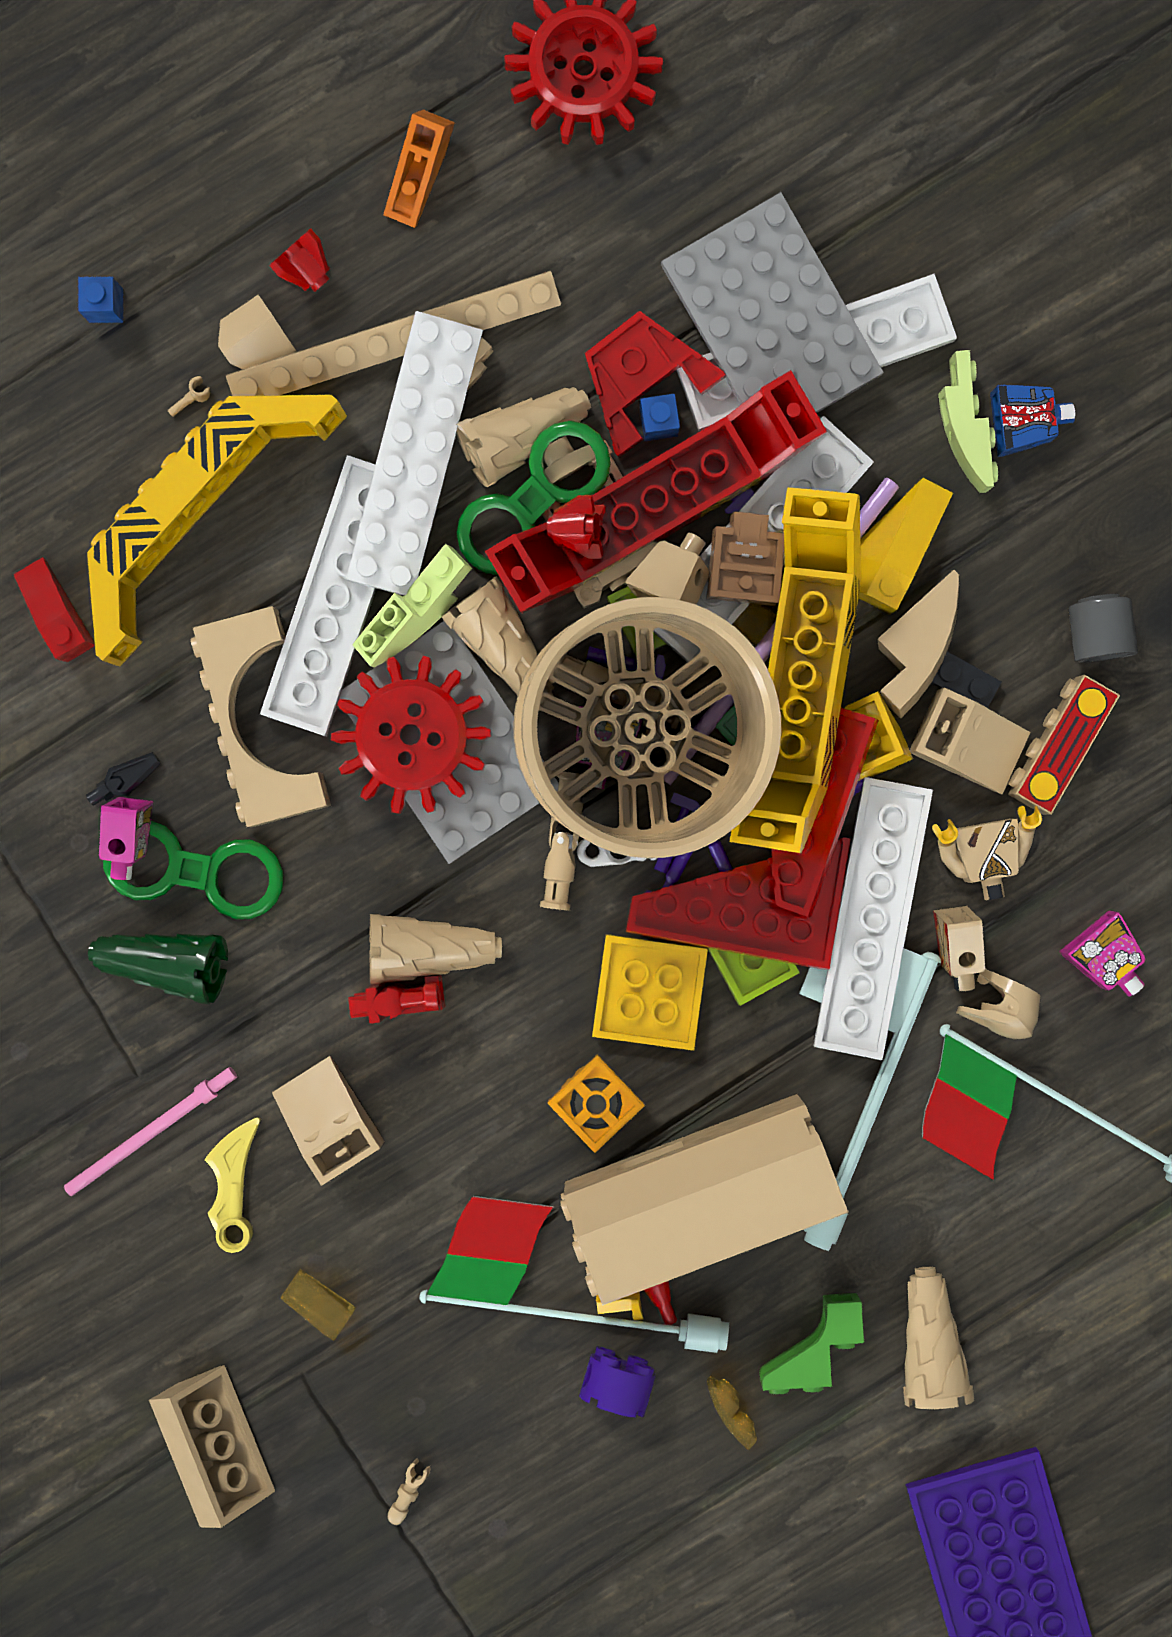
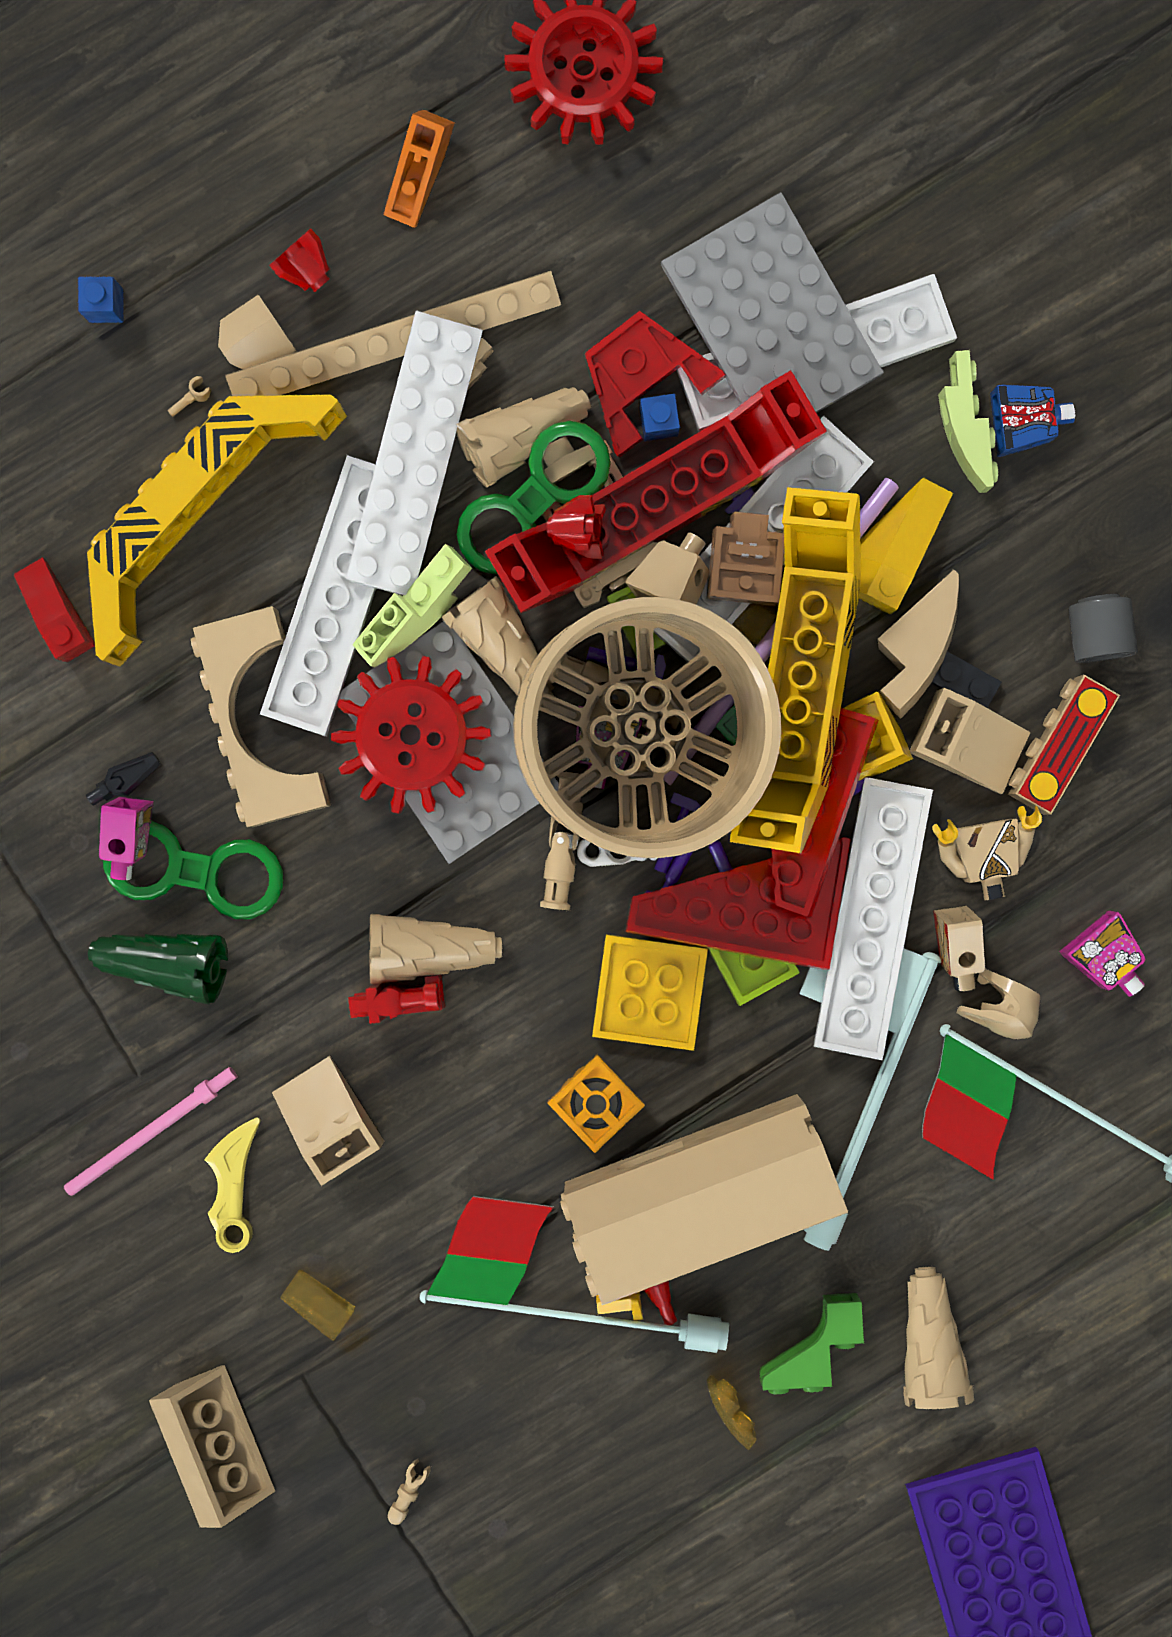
dark purple brick [579,1346,656,1418] -> none

